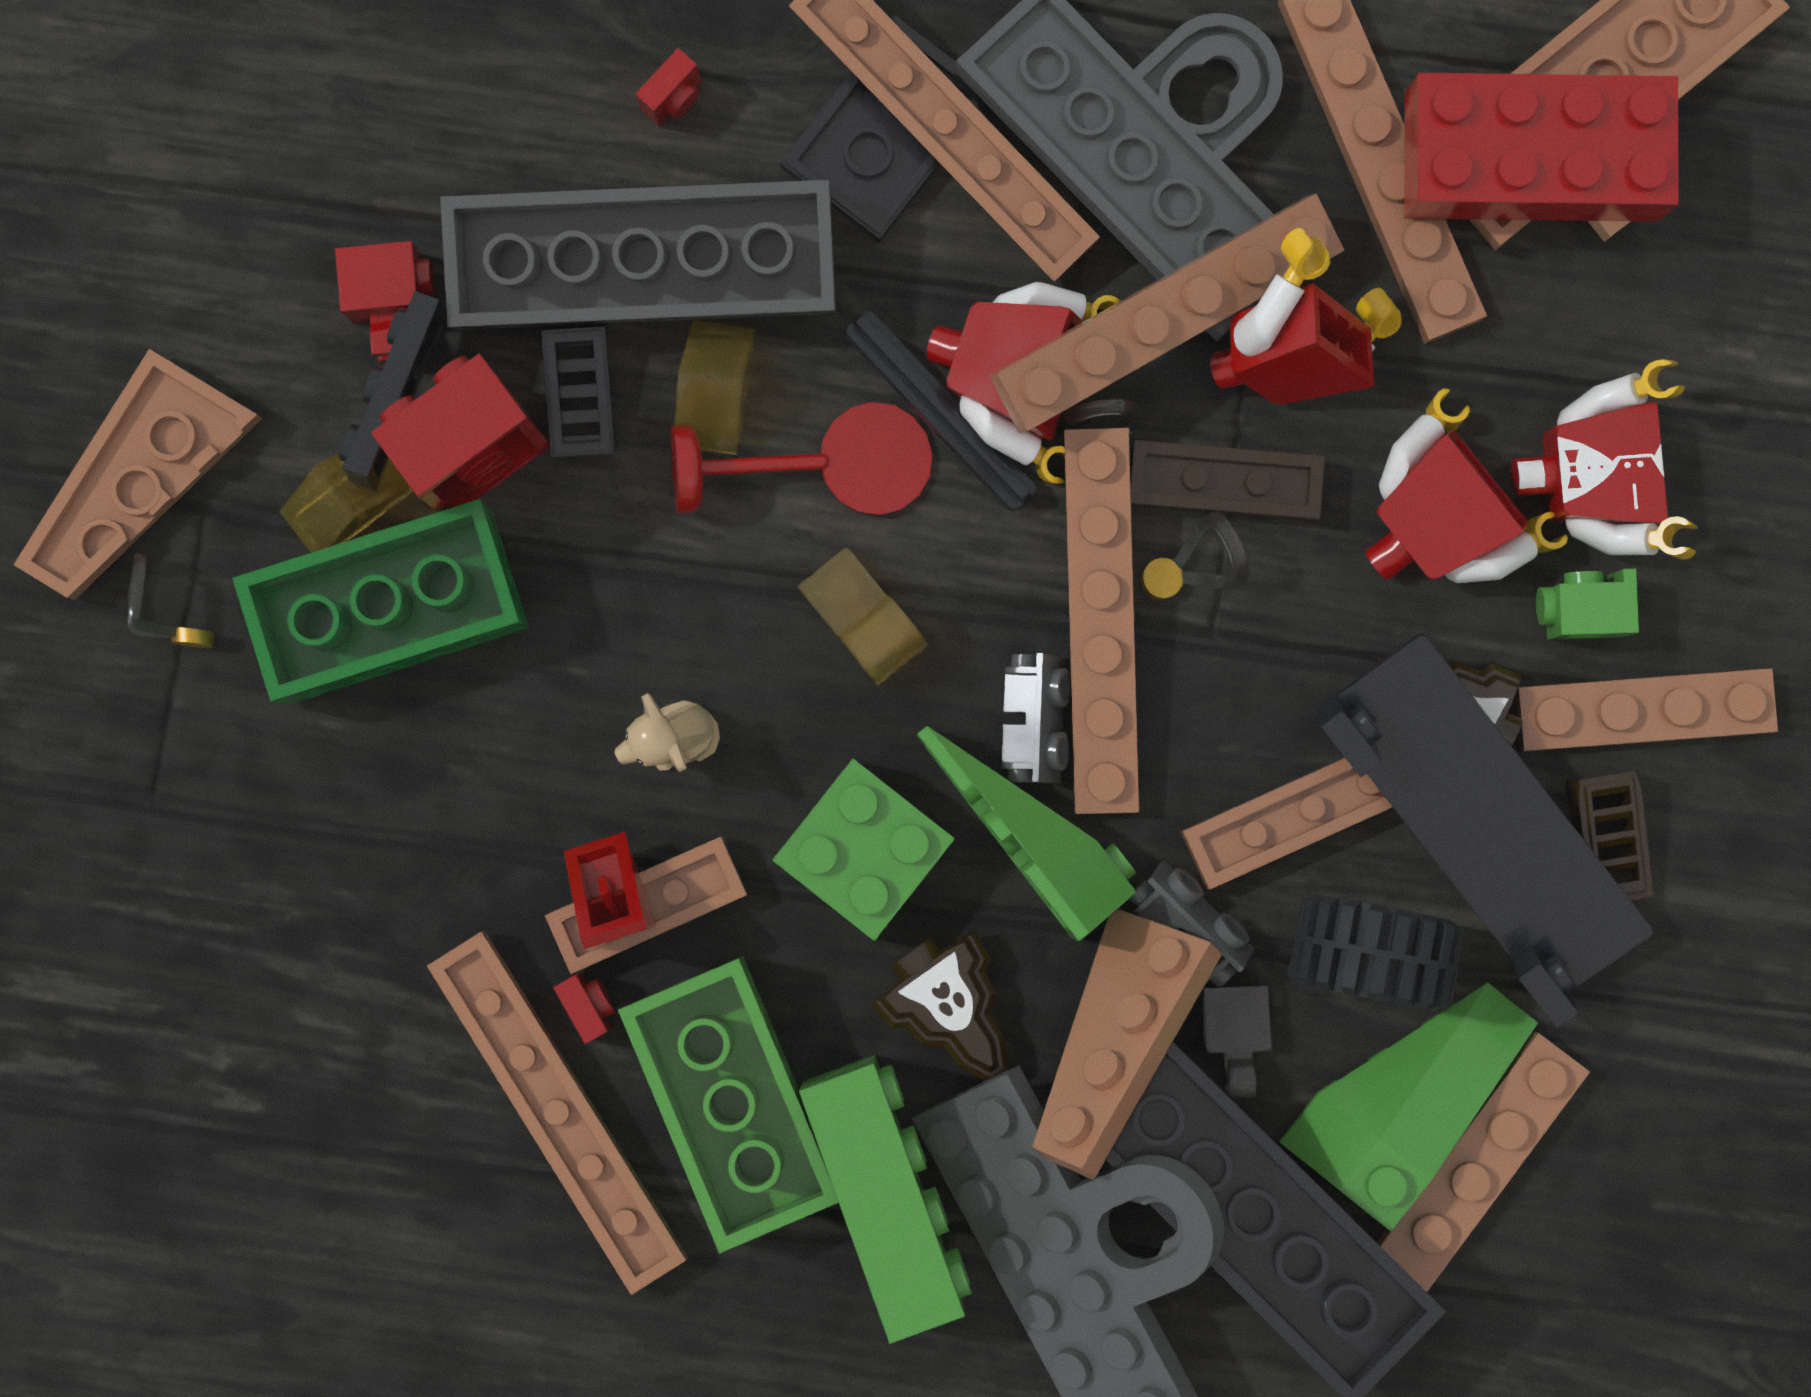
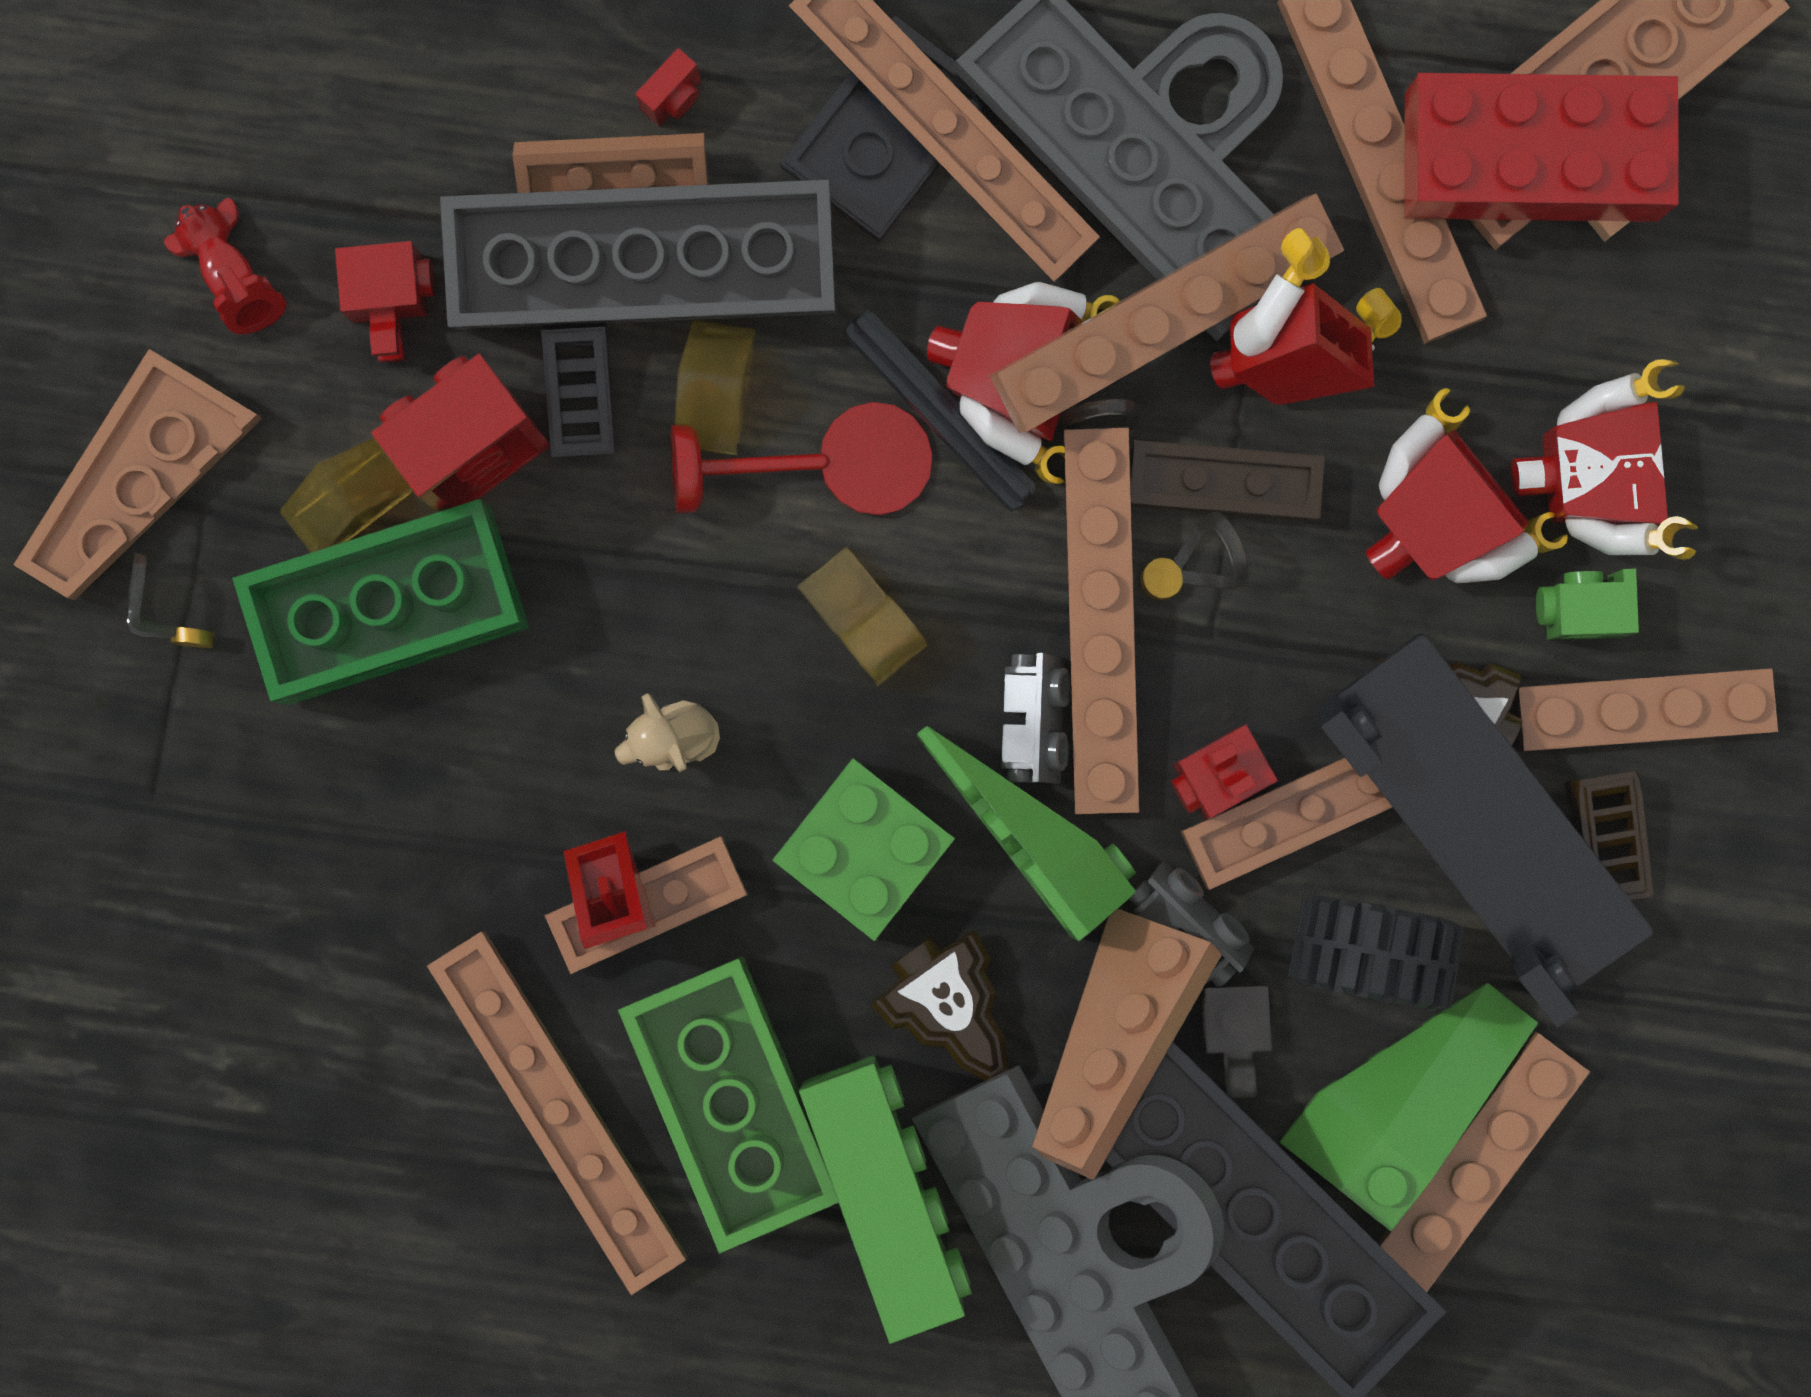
black plate [339,291,446,493] -> none
red plate [553,972,616,1044] -> none
none -> red animal [164,198,287,334]
none -> nougat plate [512,133,709,193]
none -> red brick [1171,725,1278,819]

